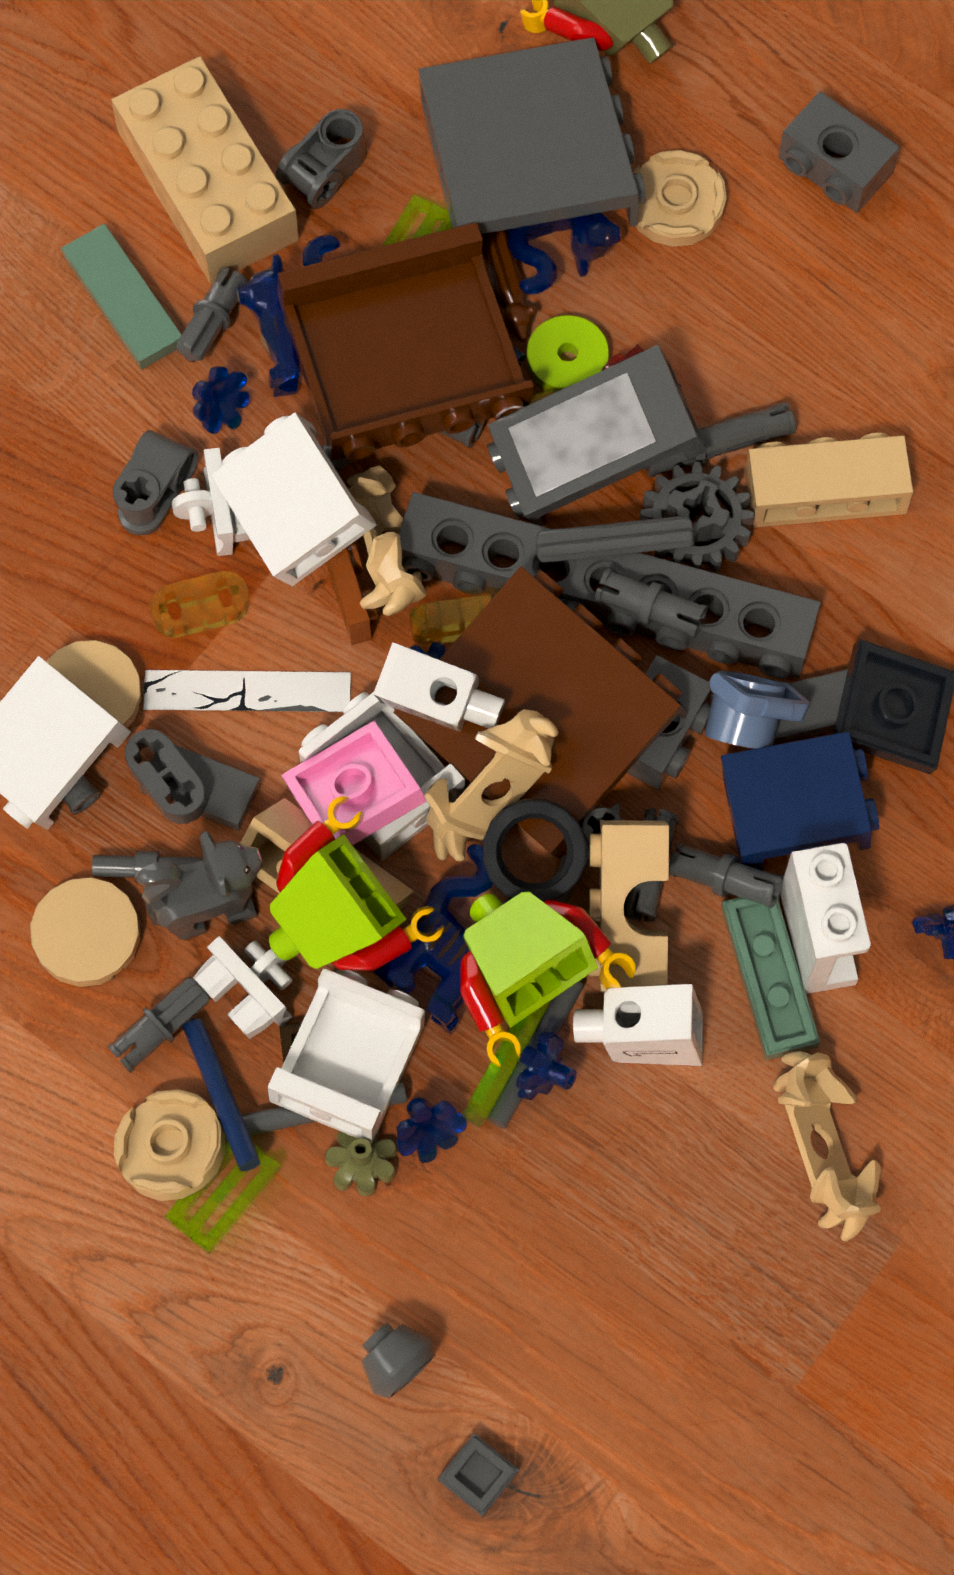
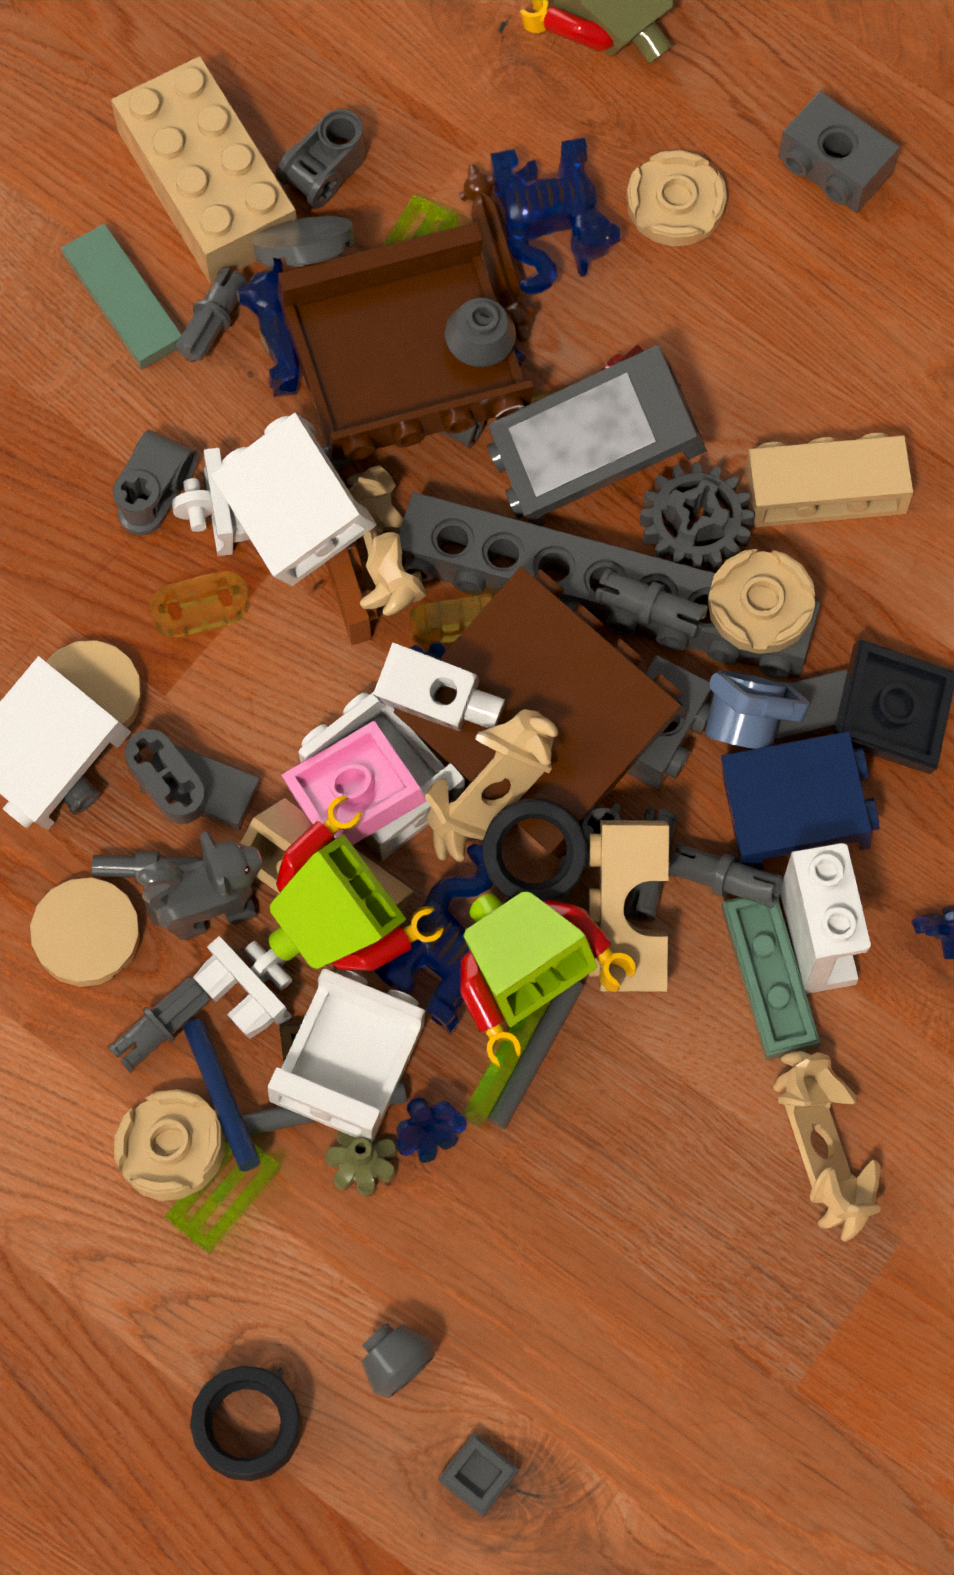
white sticker [143,670,351,712] -> none
clear blue plant [192,366,250,434] -> none
dark grey panel [418,37,646,234] -> none
clear blue plant [516,1031,577,1100] -> none
lime piece [527,315,609,395] -> none
dark grey axle [536,516,693,563] -> none
white torso [573,984,703,1066] -> none
dark grey pin [644,402,796,478] -> none
none -> black tyre [190,1366,302,1481]
none -> dark grey tile [252,216,356,267]
none -> dark grey cone [445,298,516,367]
none -> tan tile [708,549,815,654]

